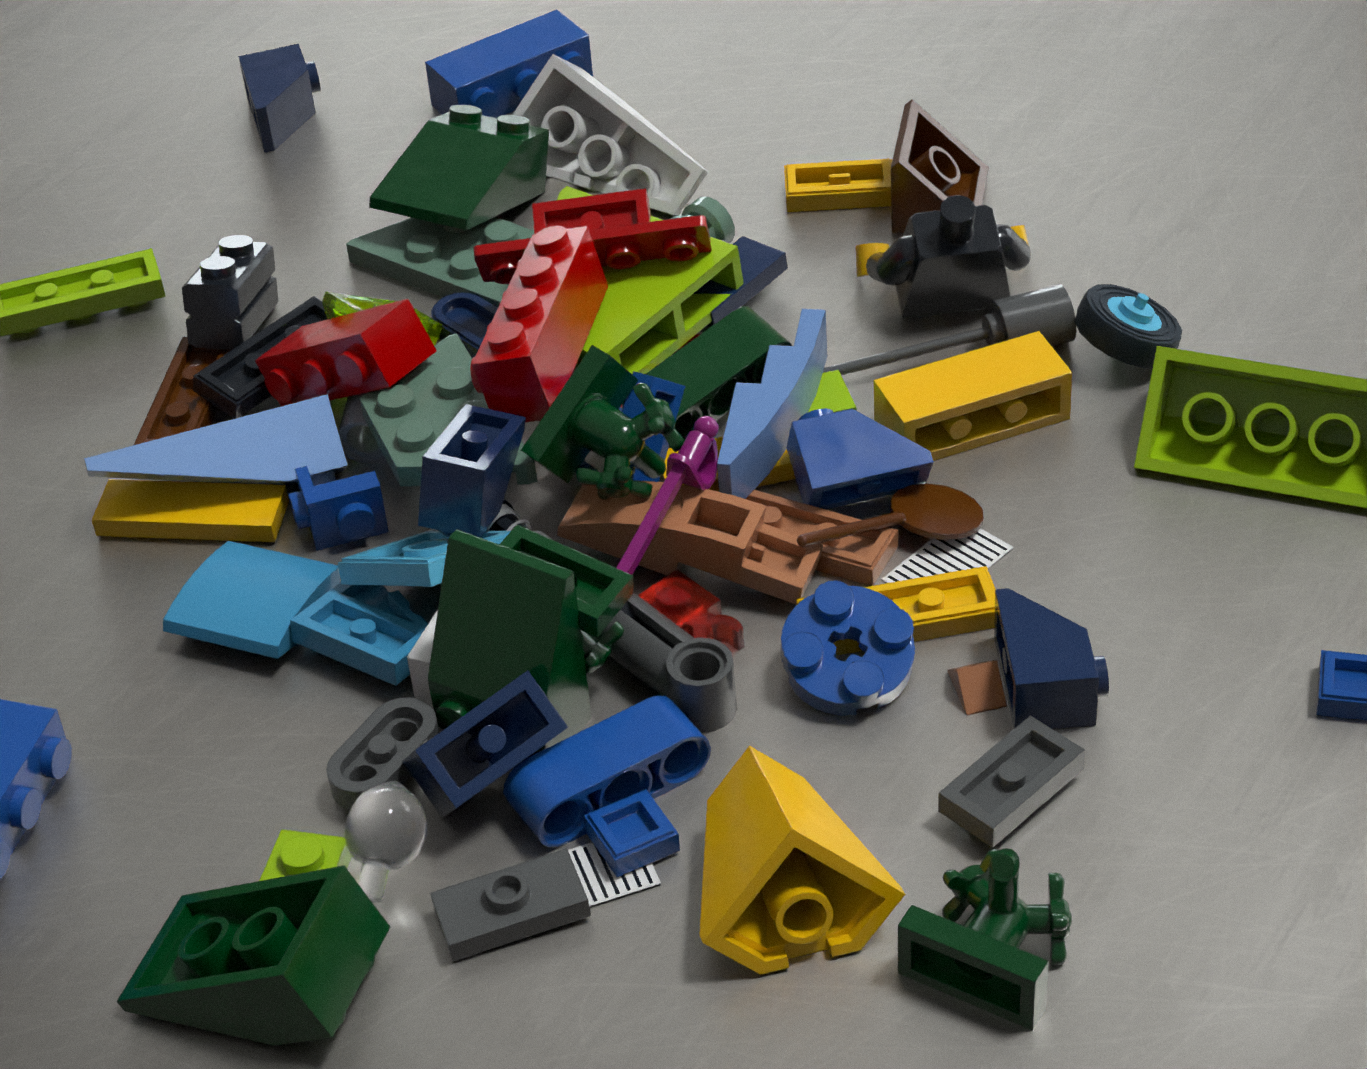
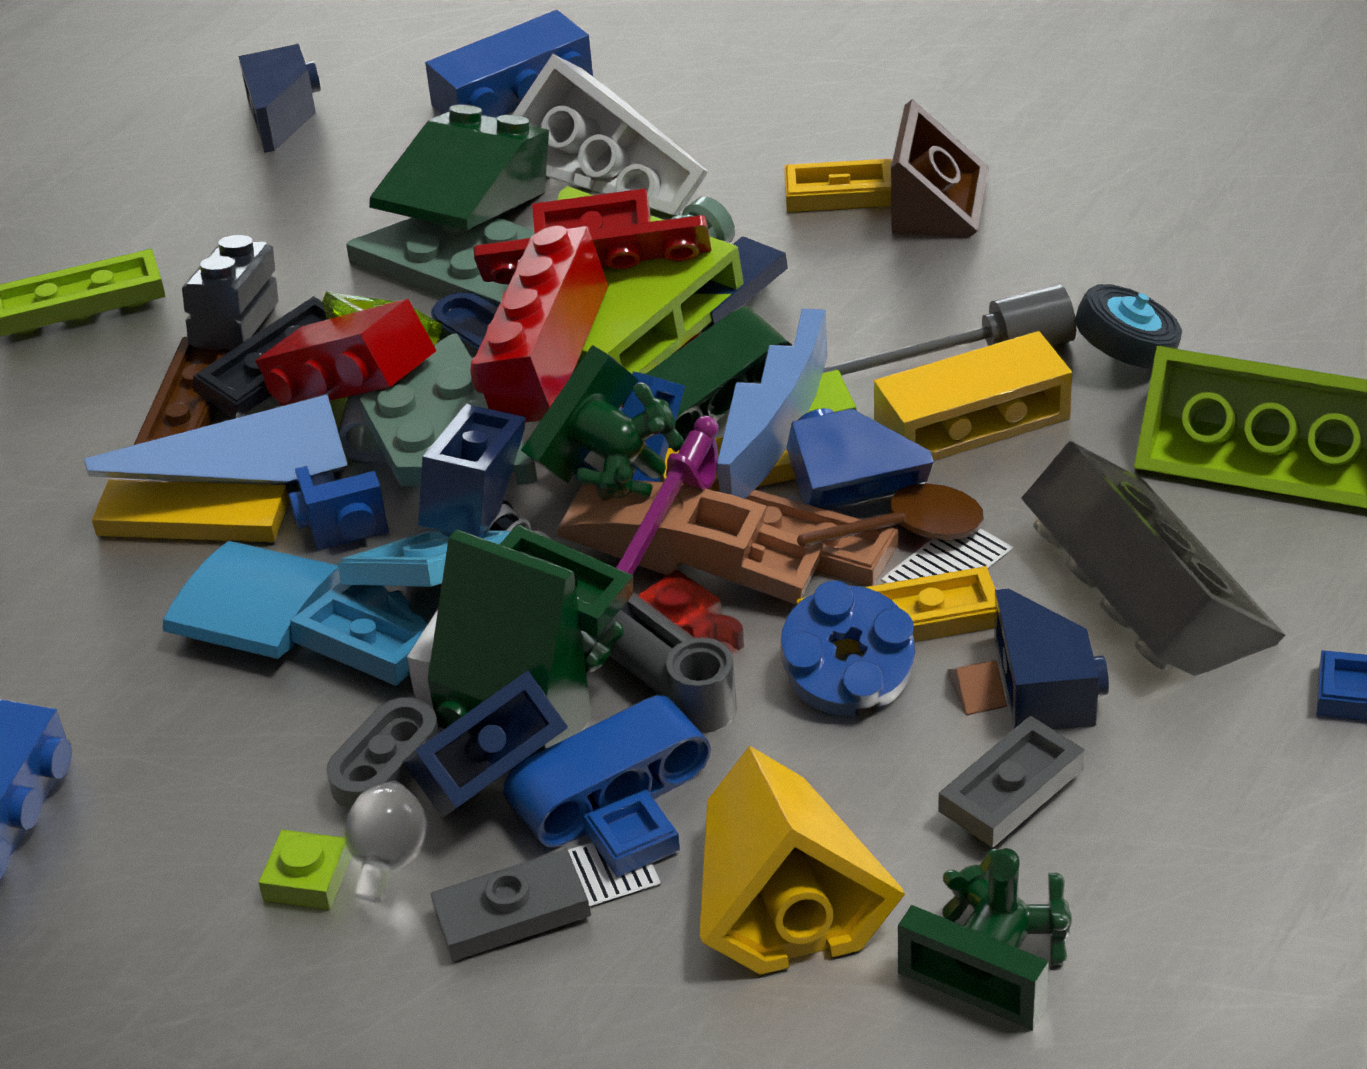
dark green slope [116,865,391,1046] -> none
black torso [855,195,1031,319] -> none
none -> clear smoke slope [1021,440,1286,677]

